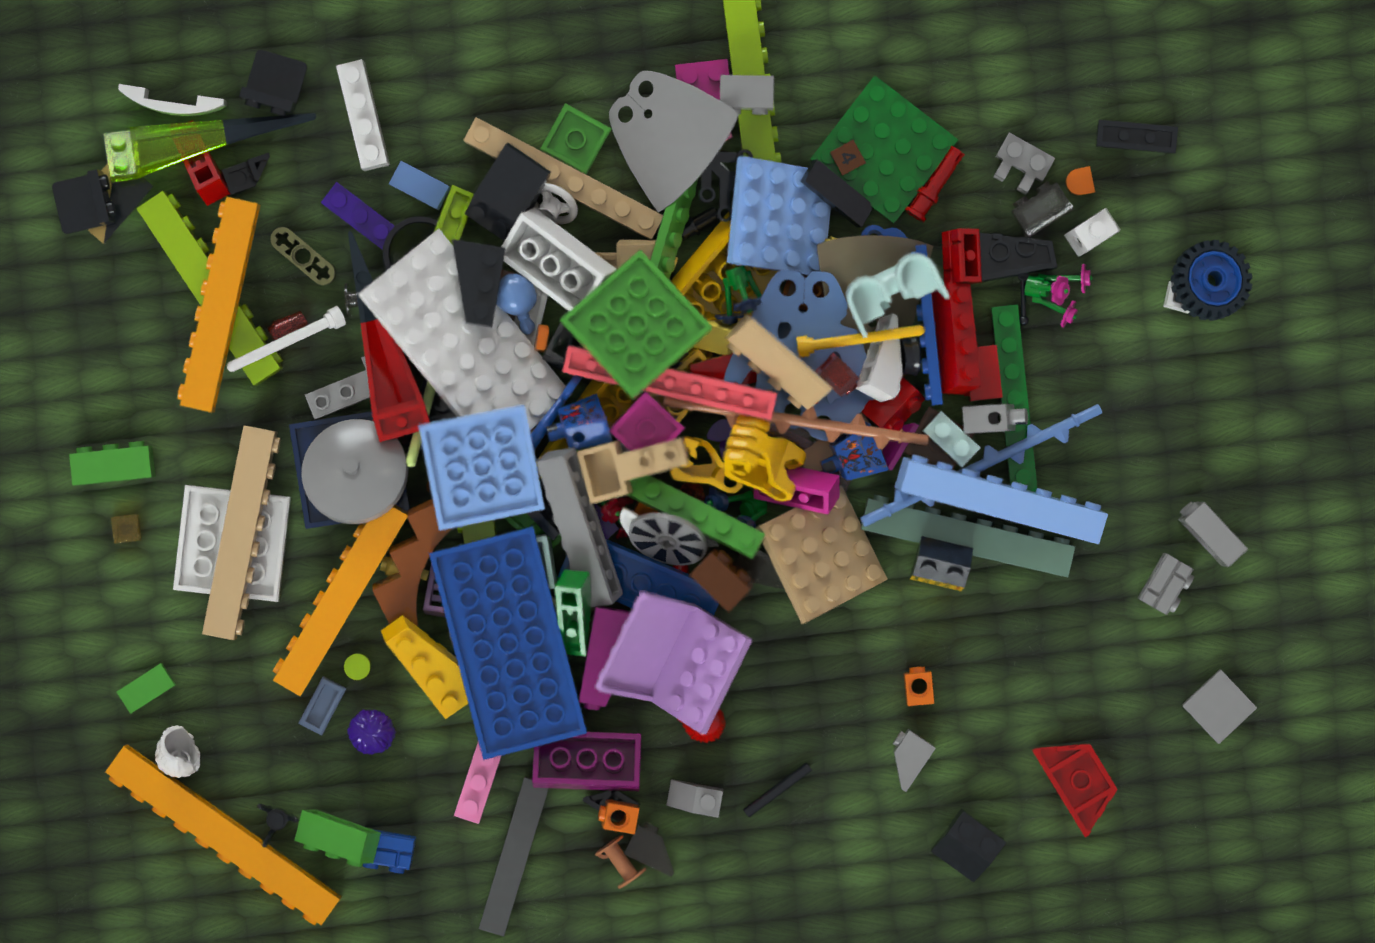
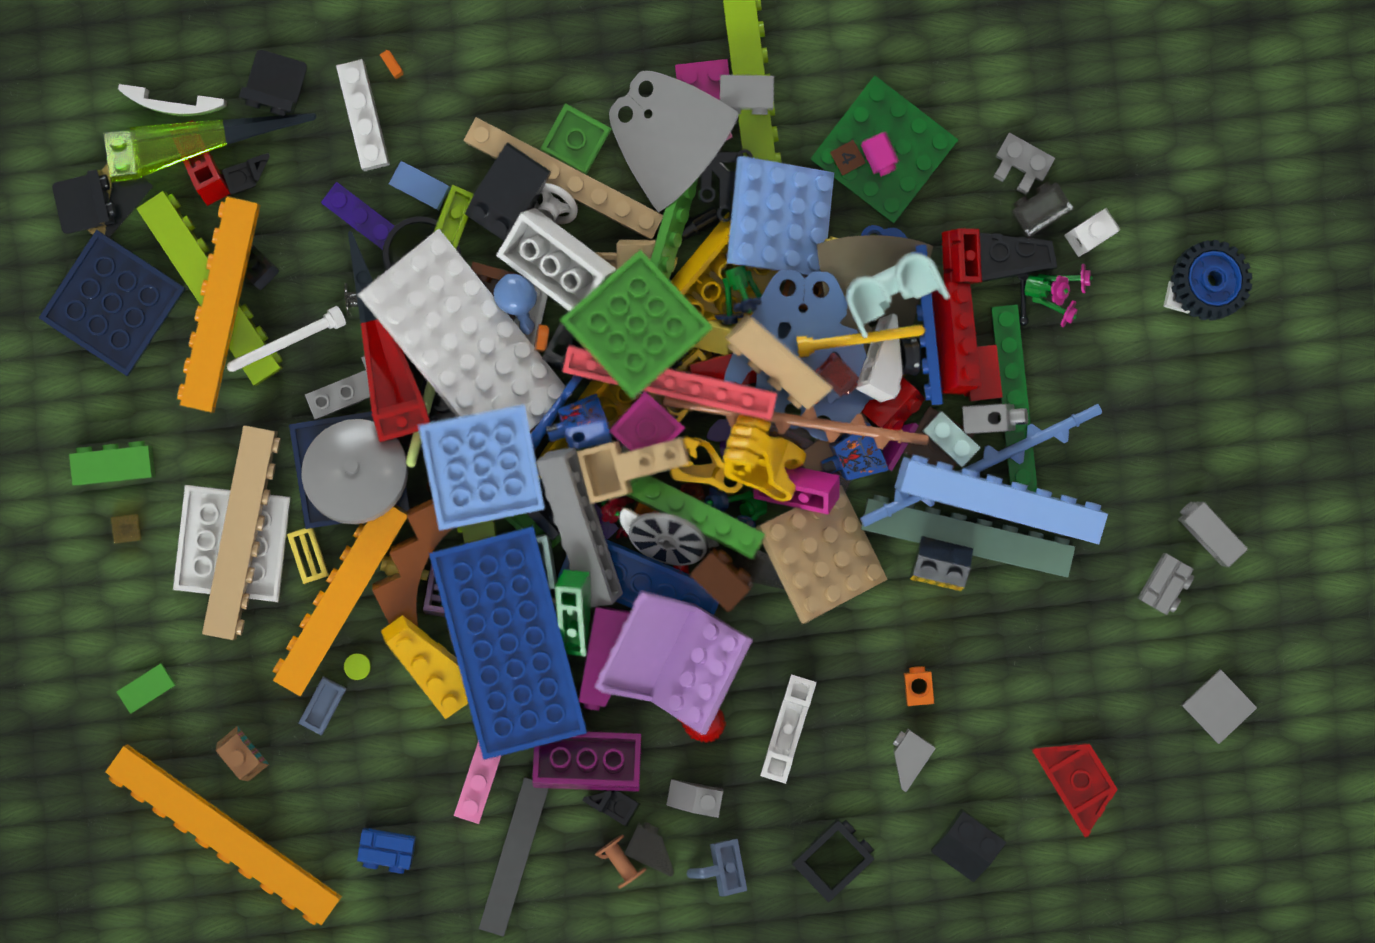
white hair [155,725,200,778] -> none
black plant [257,804,299,847] -> none
clear red cone [267,311,308,341] -> none
olive beam [270,227,336,285] -> none
bright green brick [294,810,381,867] -> none
dark purple hair [347,709,397,755] -> none
black wing [452,239,505,328] -> none
orange brick [598,799,640,834] -> none
black bar [743,762,812,818] -> none
black tile [800,159,873,228] -> none
red pin [905,146,965,223] -> none
orange tile [1066,166,1095,196] -> none
black plate [1096,120,1178,154] -> none
none -> dark blue plate [39,230,186,376]
none -> medium nougat torso [216,726,269,782]
none -> black slope [245,244,279,290]
none -> light yellow tile [287,528,329,584]
none -> orange tile [380,50,404,79]
none -> sand blue plate [687,839,747,896]
none -> white slope [760,674,817,784]
none -> black window [792,818,875,903]
none -> dark pink brick [861,132,899,177]

